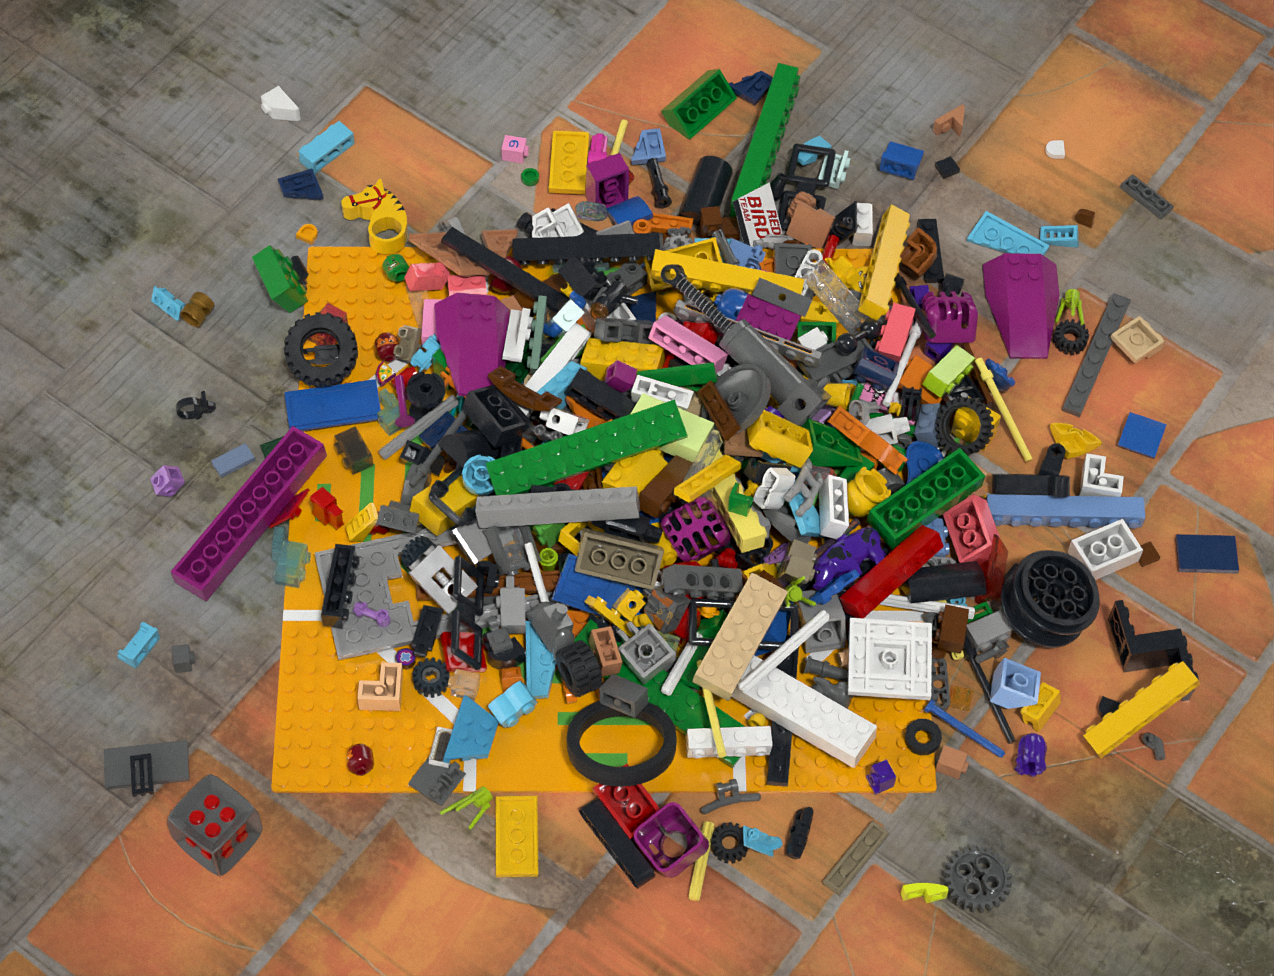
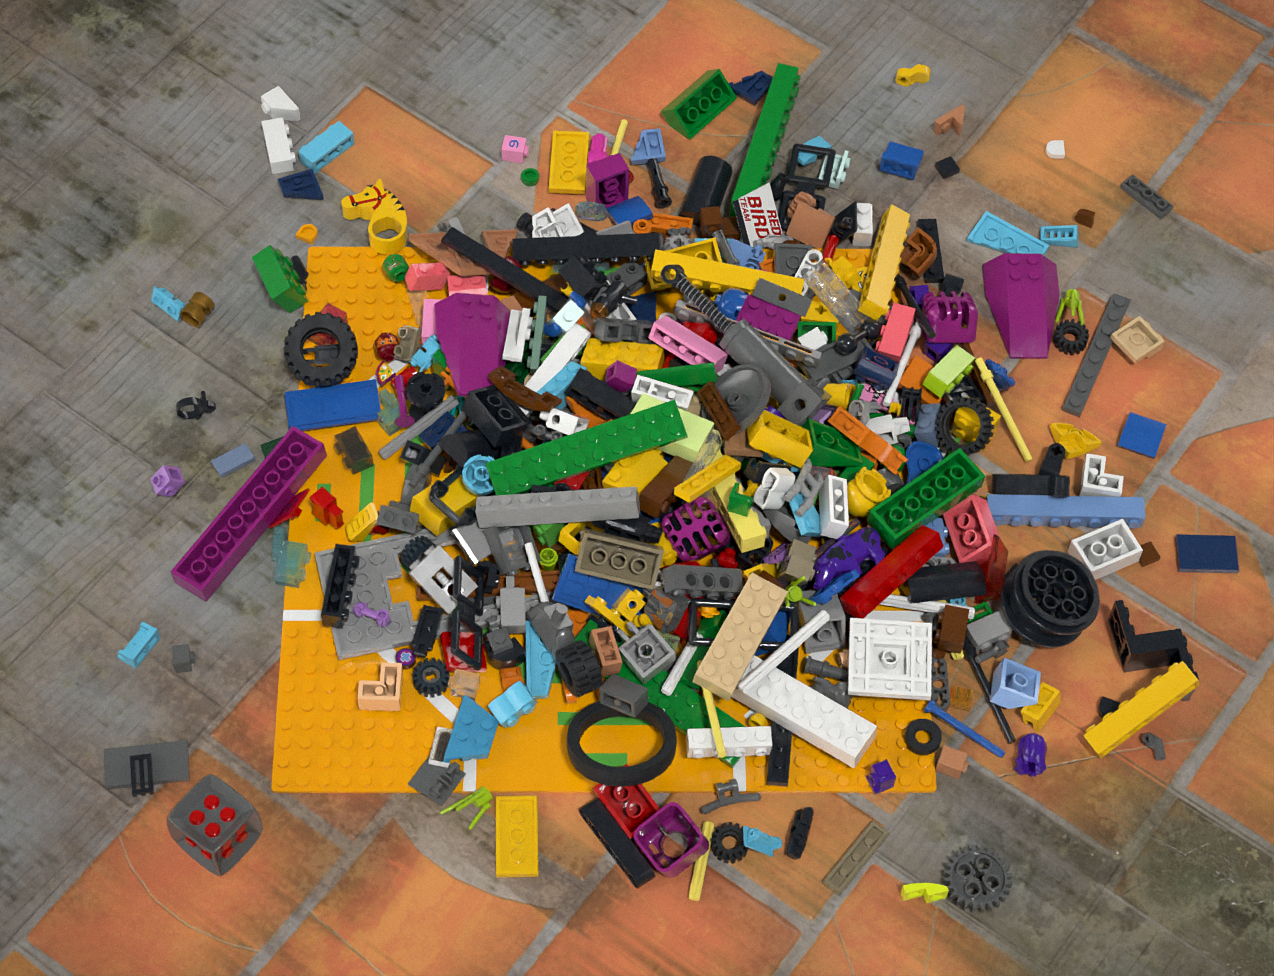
dark red head [346,744,374,776] -> none
none -> white brick [261,117,296,174]
none -> yellow piece [895,64,931,87]

